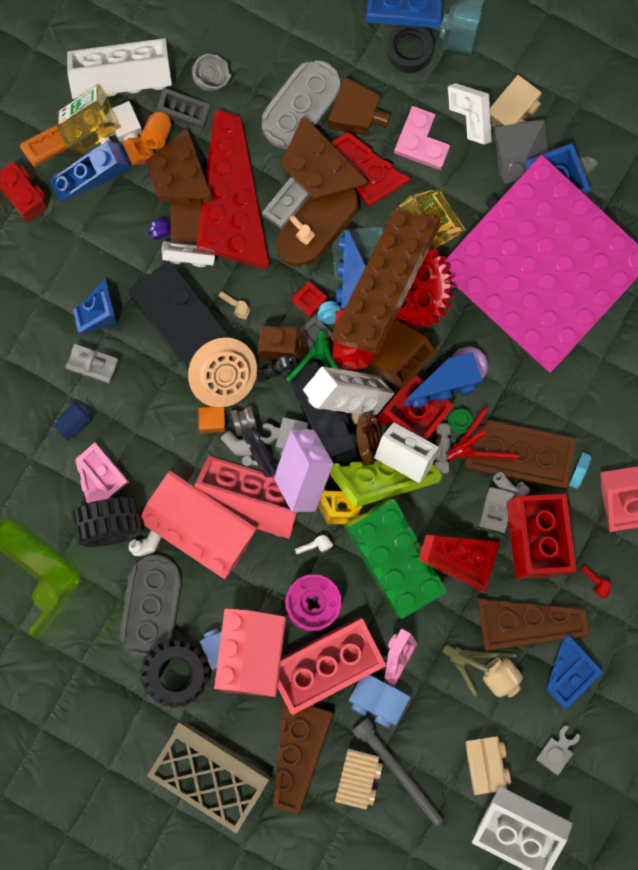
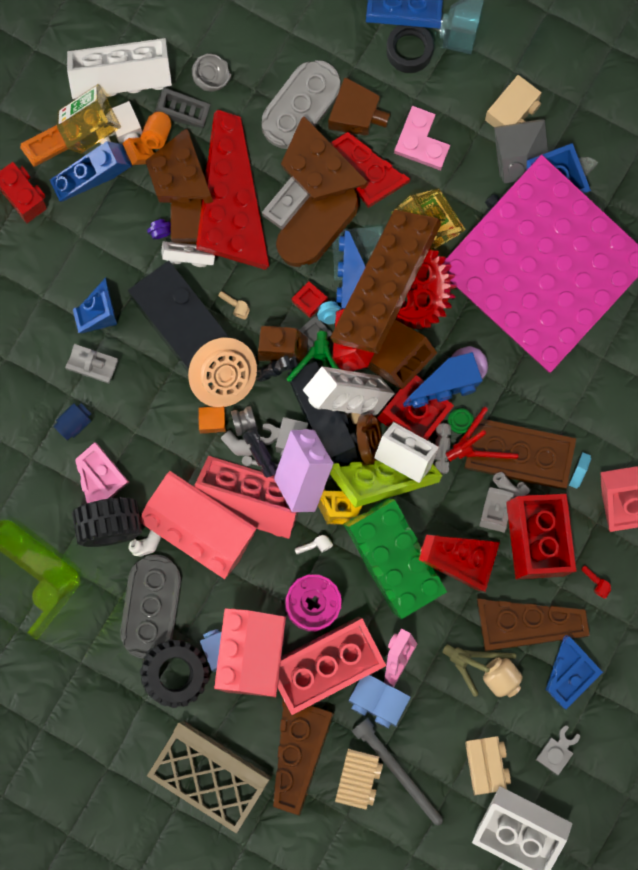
light nougat hand [290,215,315,245] -> none
white plate [448,83,492,144] -> none

